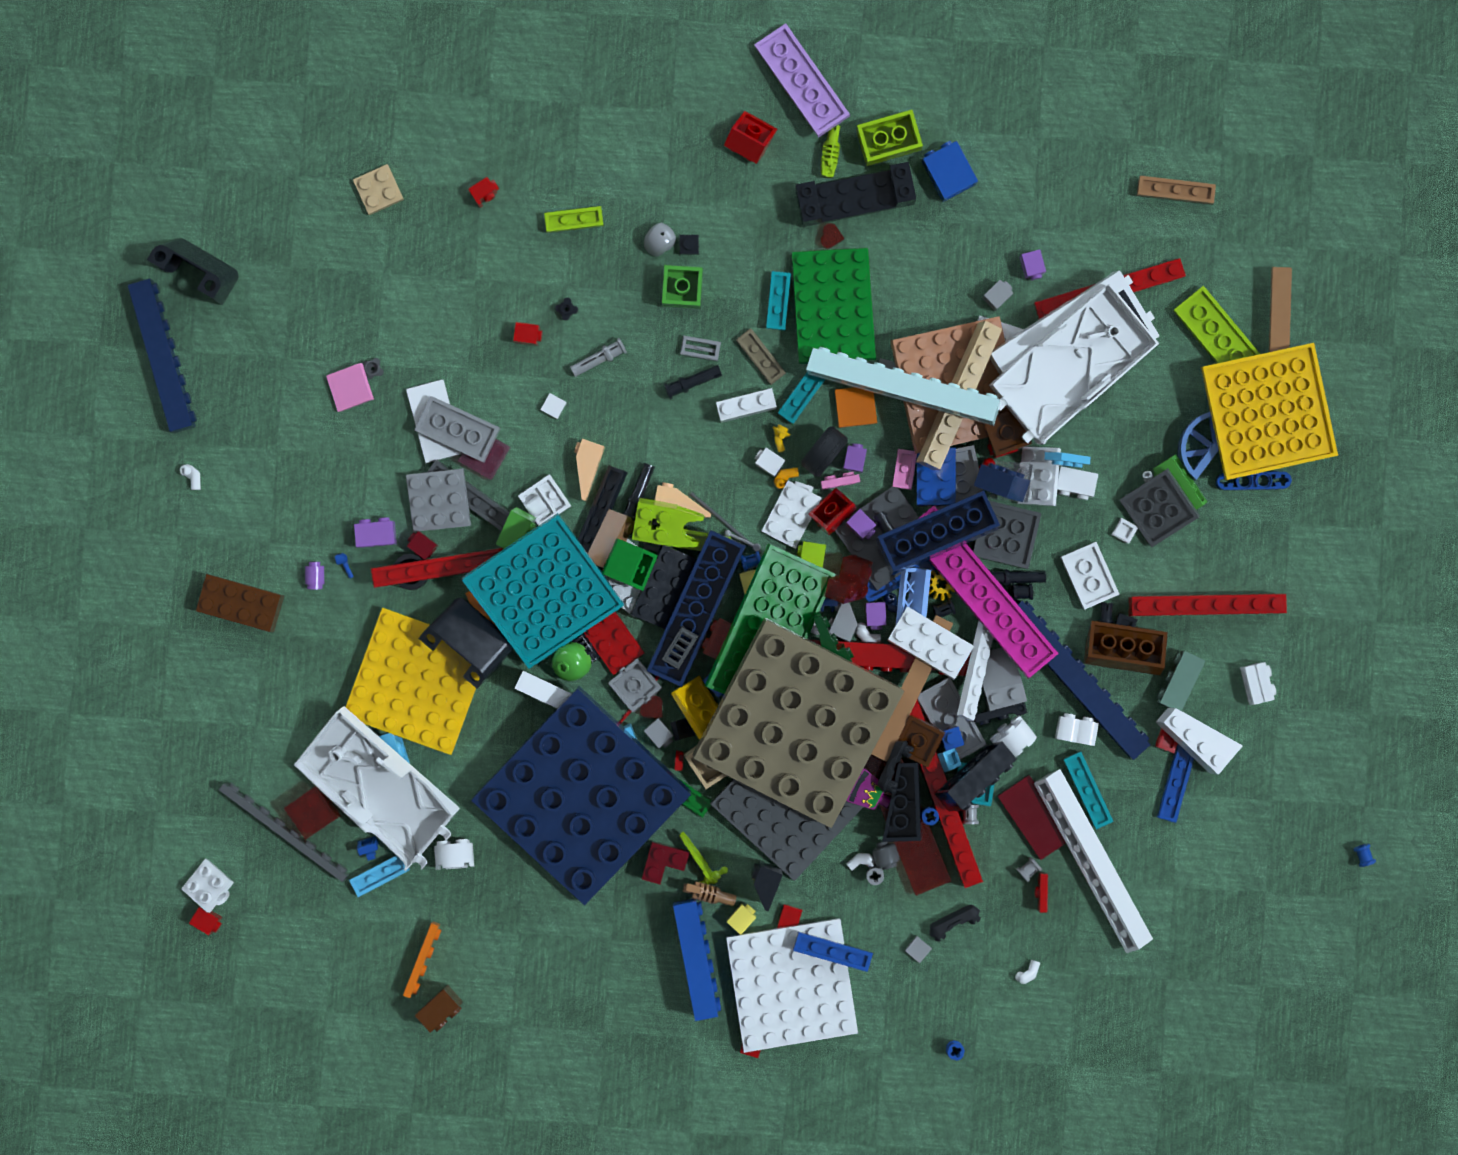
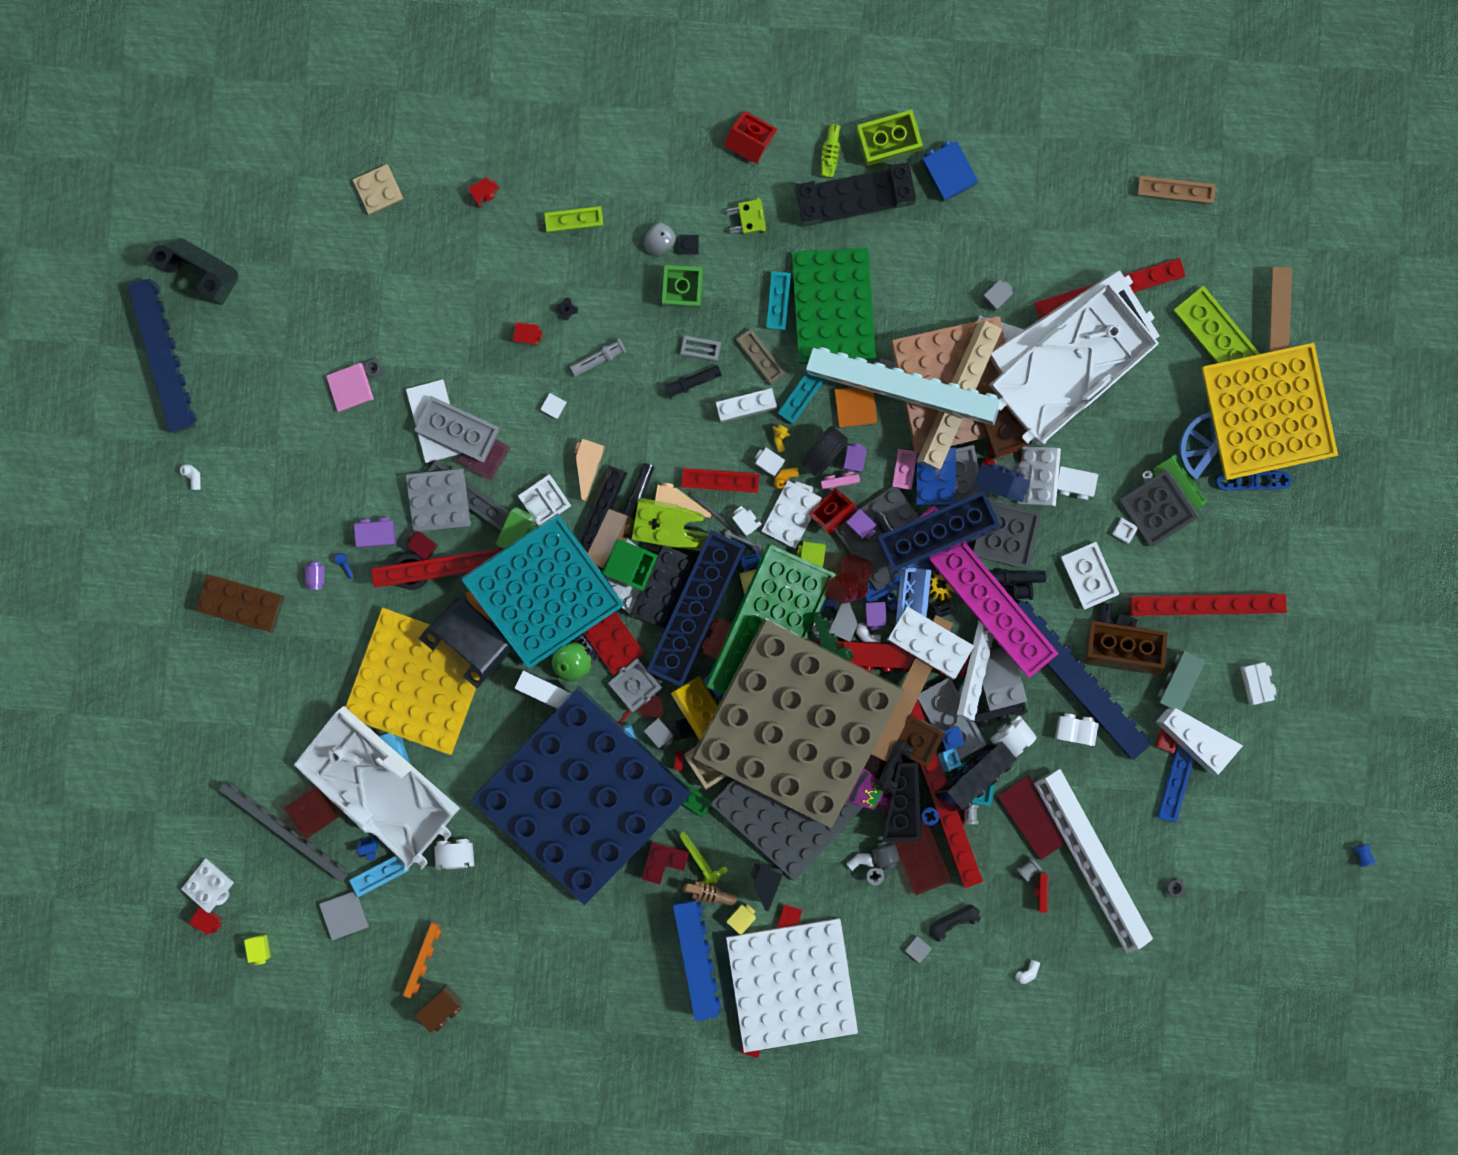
dark grey slope [662,626,698,669] -> none
lavender plate [754,24,850,138] -> none
blue plate [793,931,873,972] -> none
clear red tile [821,223,844,249] -> none
blue bush [946,1040,965,1061] -> none
medium lavender brick [1020,249,1046,281] -> none
medium azure plate [1044,452,1091,468] -> none
teal plate [1063,751,1114,830] -> none
none -> neon yellow brick [244,935,271,965]
none -> light grey tile [319,891,369,940]
none -> red plate [682,468,760,493]
none -> lime piece [726,197,767,235]
none -> white brick [732,506,761,537]
none -> dark grey plate [1164,878,1185,898]

